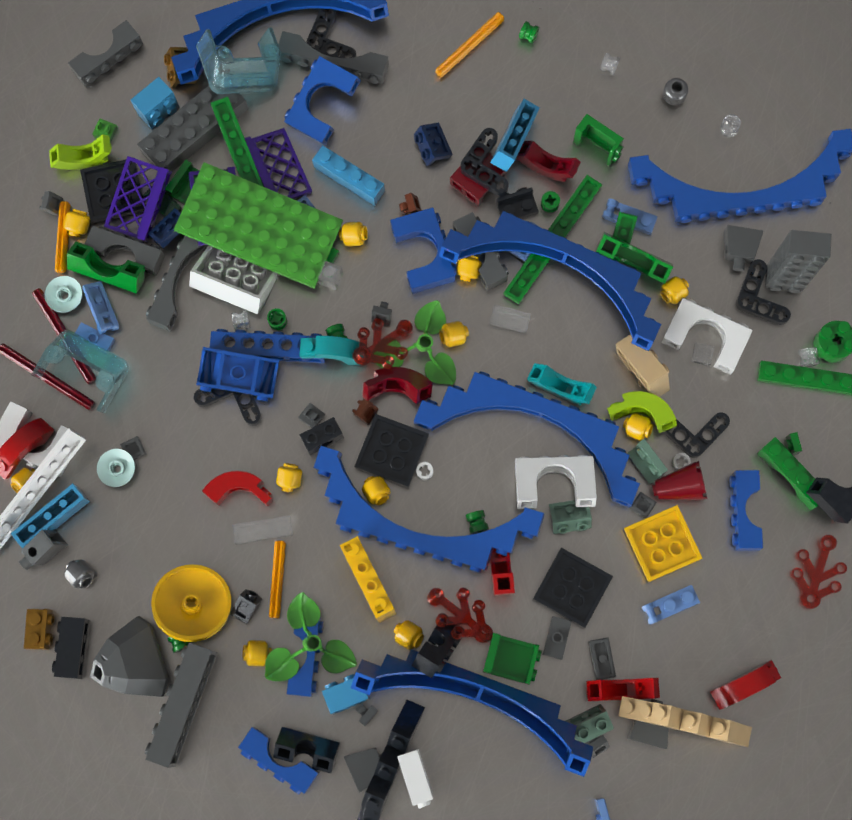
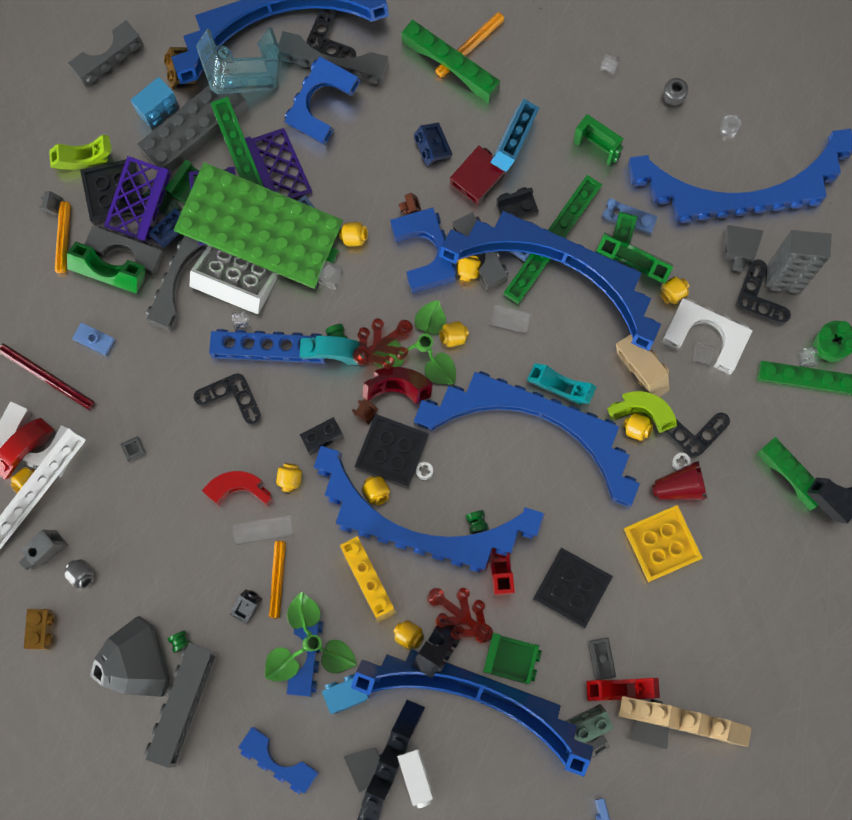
dark azure brick [11,483,90,549] -> none
clear light blue windscreen [31,330,129,413] -> none
dark red axle [32,288,96,384] -> none
light aqua dish [45,276,83,313] -> none
black brick [52,617,89,679] -> none
yellow head [64,209,90,237] -> none
medium blue plate [82,281,119,334] -> none
bright green tile [92,118,118,143] -> none
light aqua dish [97,449,135,487] -> none
yellow dish [151,564,231,642] -> none
blue piece [196,347,279,402] -> none
yellow head [242,640,272,666] -> none
green wheel [267,308,288,331] -> none
black arch [273,727,340,773] -> none
dark grey tile [298,403,325,428] -> none
dark azure brick [312,145,385,206] -> none
dark grey tile [355,703,378,726] -> none
dark grey tile [371,301,392,326] -> none
black beam [460,128,509,196] -> none
white arch [515,455,597,509] -> none
dark red arch [516,141,581,182] -> none
green wheel [519,21,540,44] -> none
green wheel [541,191,560,214] -> none
dark grey plate [543,616,572,660] -> none
sand green bracket [549,500,592,534] -> none
sand green bracket [627,439,668,484] -> none
dark grey tile [629,492,657,519] -> none
medium blue plate [642,585,700,625] -> none
red arch [710,660,781,710] -> none
blue arch [729,470,763,551] -> none
green plate [785,432,802,455] -> none
clear red plant [790,535,847,609] -> none
none -> green arch [401,19,500,103]

